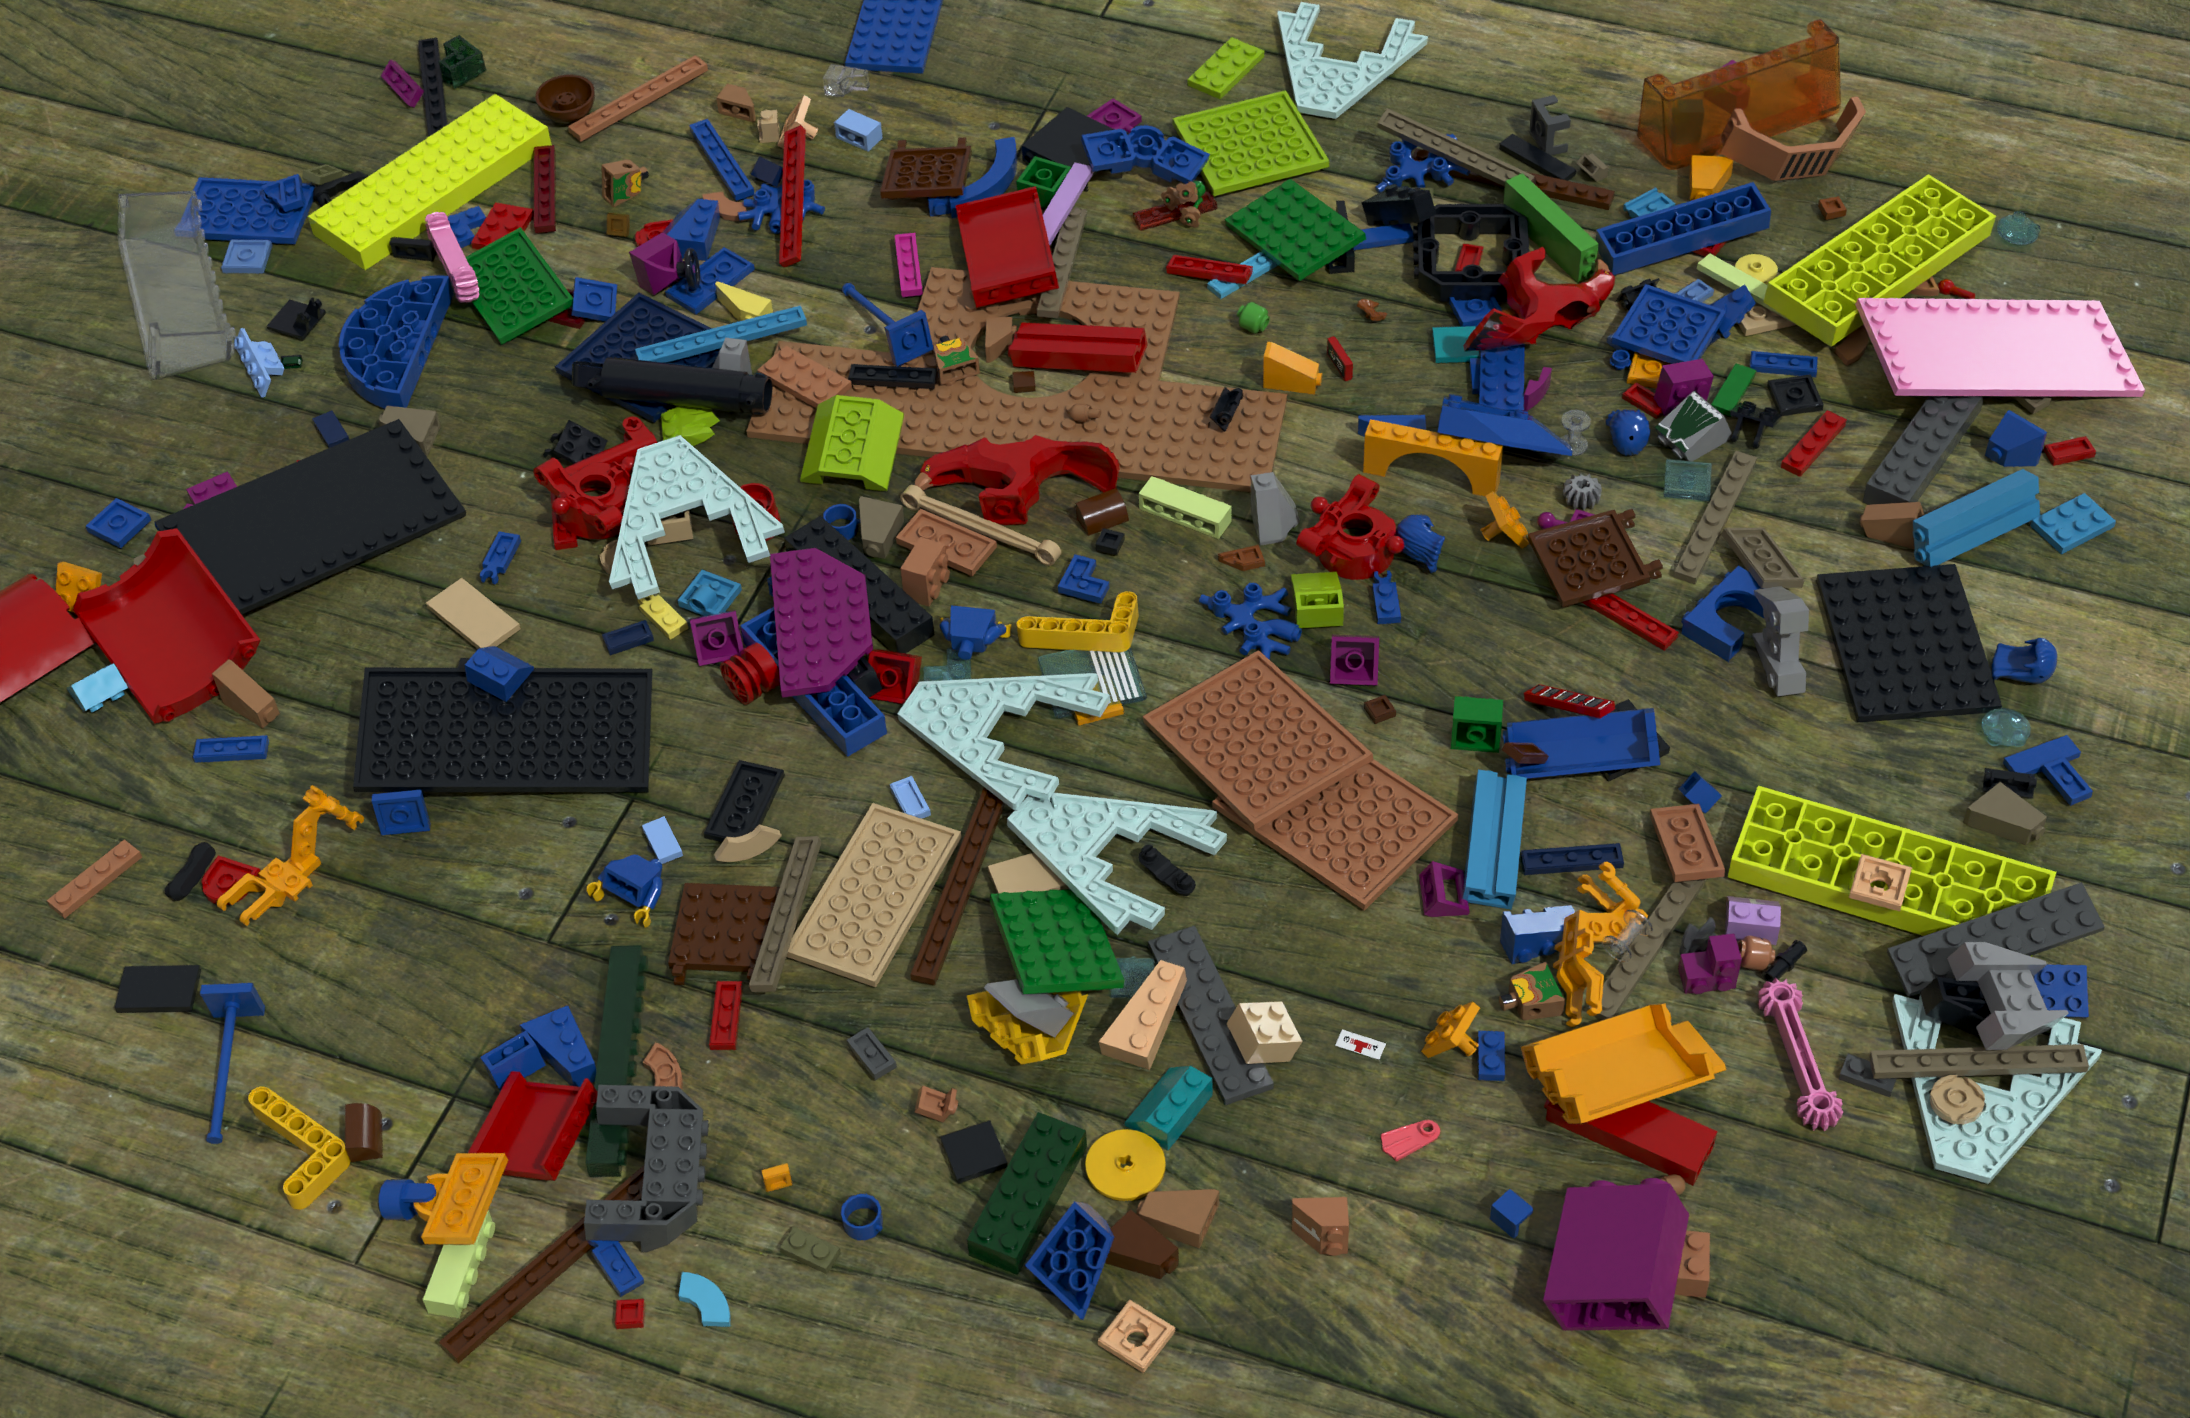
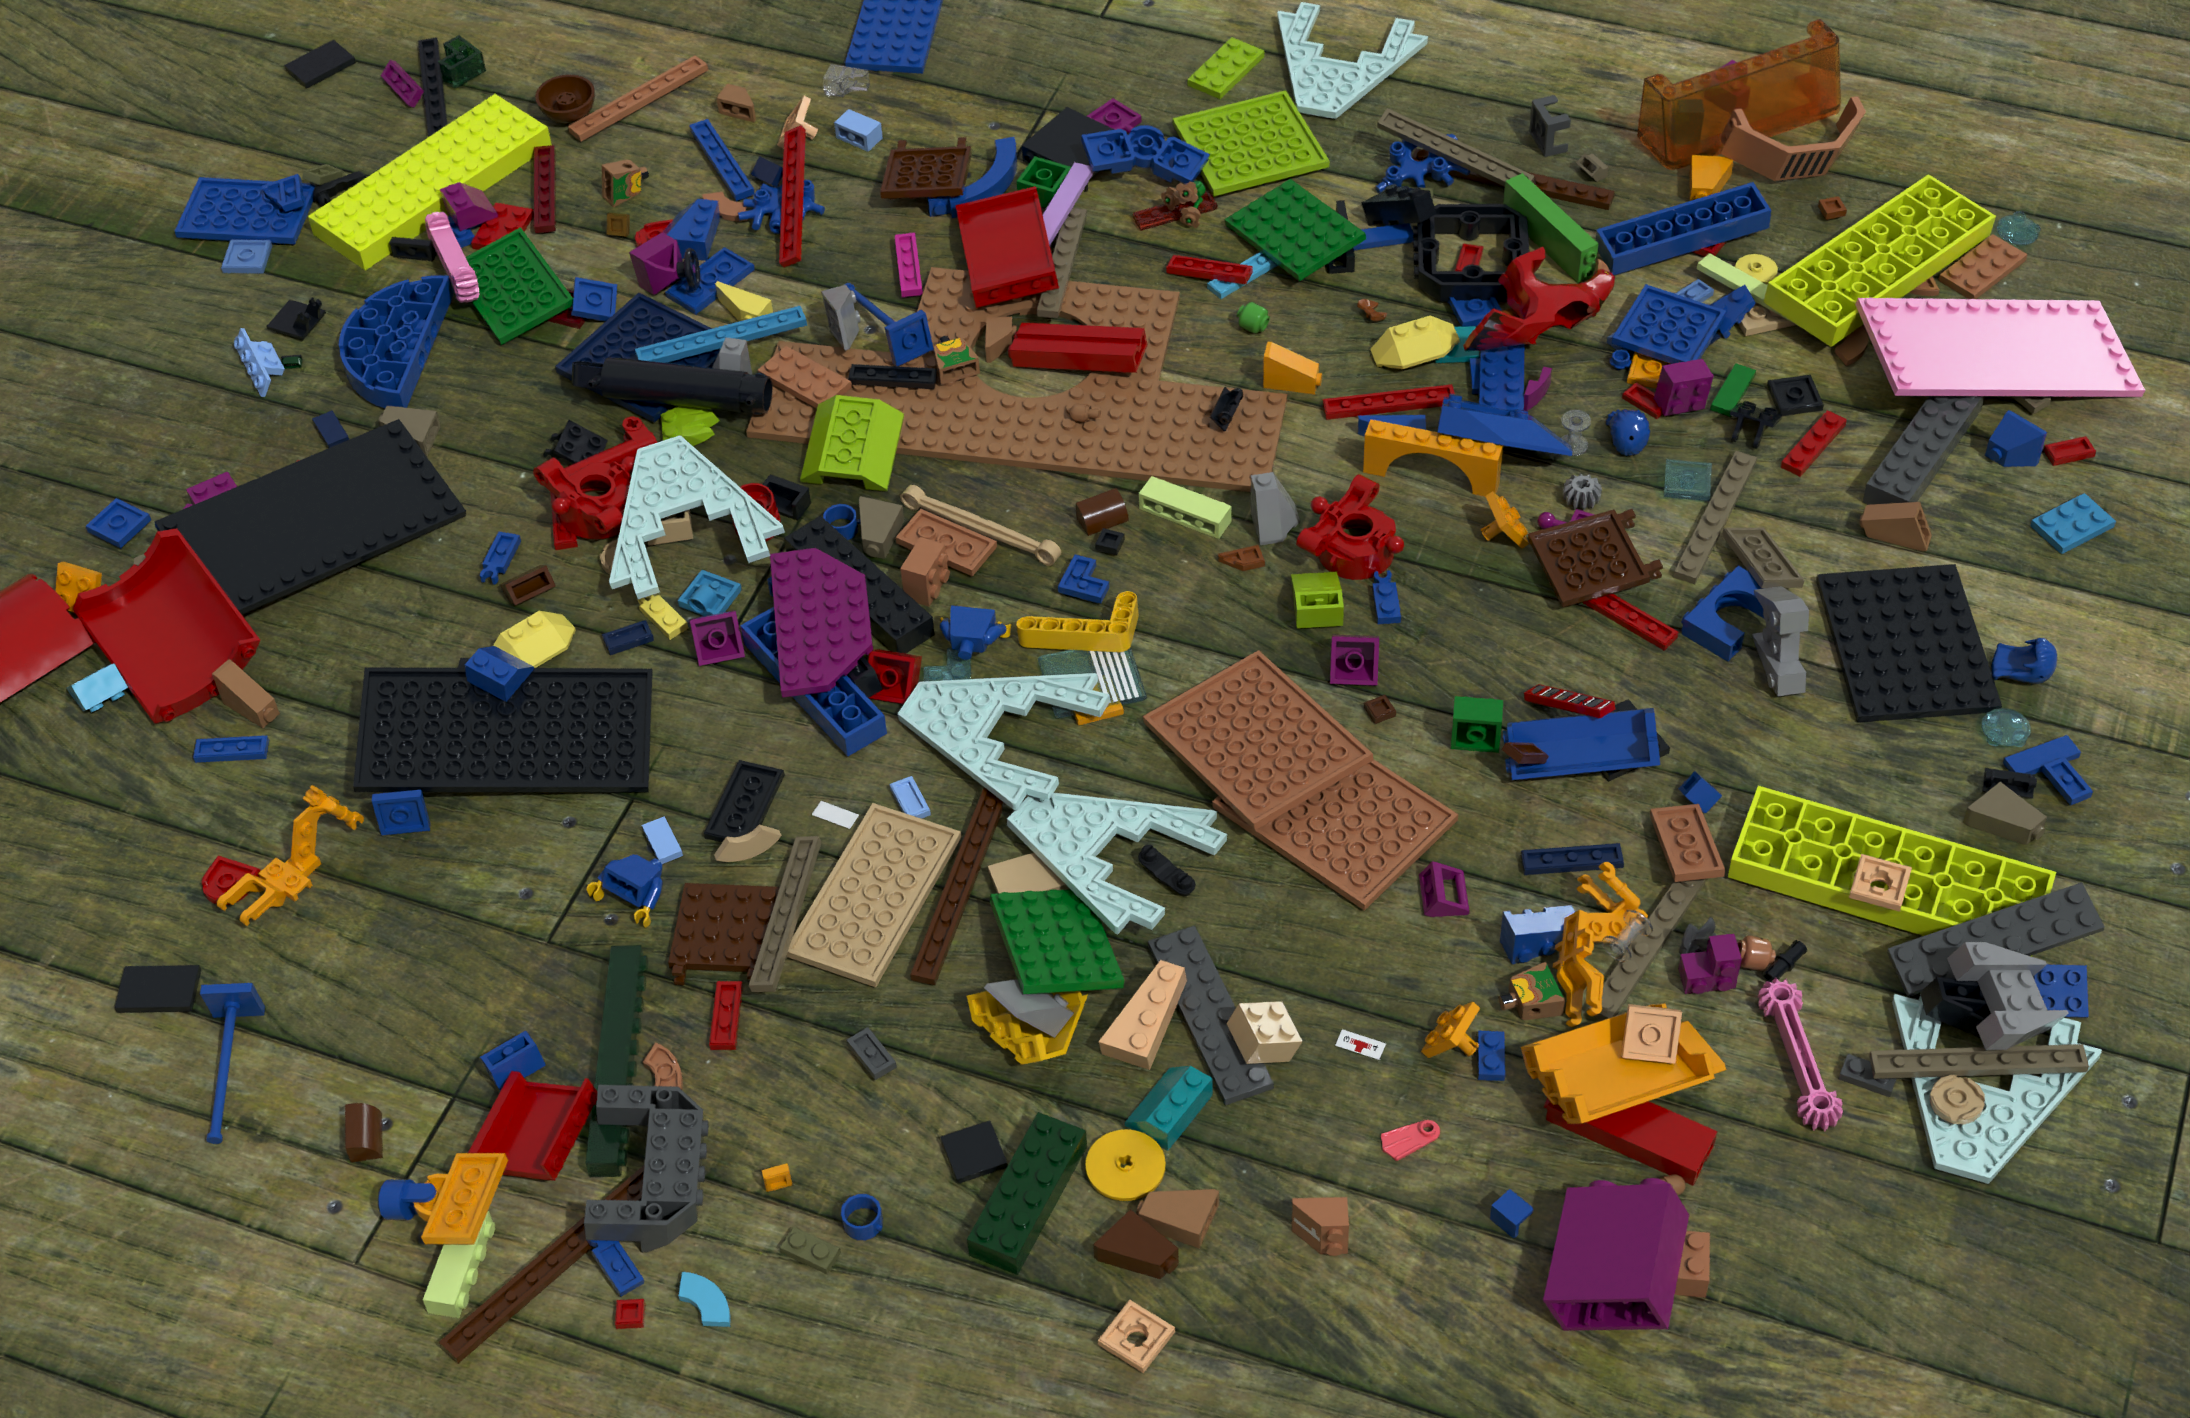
nougat plate [47,839,142,919] -> none
clear windscreen [117,191,235,380] -> none
black piece [164,842,216,901] -> none
yellow beam [248,1087,351,1210] -> none
tan tile [426,578,521,649] -> none
blue wedge [520,1005,599,1087] -> none
red wheel [720,642,780,705] -> none
tan brick [757,110,780,143] -> none
red animal [915,435,1120,525] -> none
nougat bracket [915,1086,958,1122] -> none
reddish brown tile [1012,371,1036,393] -> none
blue wedge [1025,1201,1114,1320] -> none
clear light blue piece [1111,956,1154,999] -> none
blue plant [1199,583,1302,660] -> none
red tile [1327,336,1353,381] -> none
blue piece [1395,514,1445,573] -> none
dark azure brick [1462,769,1527,910] -> none
black tile [1499,134,1576,181] -> none
black hinge [1616,278,1661,310] -> none
dark azure plate [1623,188,1676,218] -> none
slope [1655,391,1732,463] -> none
lavender slope [1725,896,1781,945] -> none
blue tile [1750,351,1818,377] -> none
dark azure brick [1913,469,2040,567] -> none
red bar [1938,279,1975,299] -> none
none -> black tile [284,39,356,89]
none -> magenta slope [440,182,498,231]
none -> light yellow wedge [493,611,576,668]
none -> reddish brown brick [499,565,556,606]
none -> black panel [763,474,811,521]
none -> white sticker [812,801,859,829]
none -> light grey slope [821,285,861,350]
none -> red tile [1322,384,1455,420]
none -> light yellow wedge [1370,316,1460,369]
none -> light nougat tile [1621,1004,1682,1064]
none -> nougat plate [1938,234,2028,299]

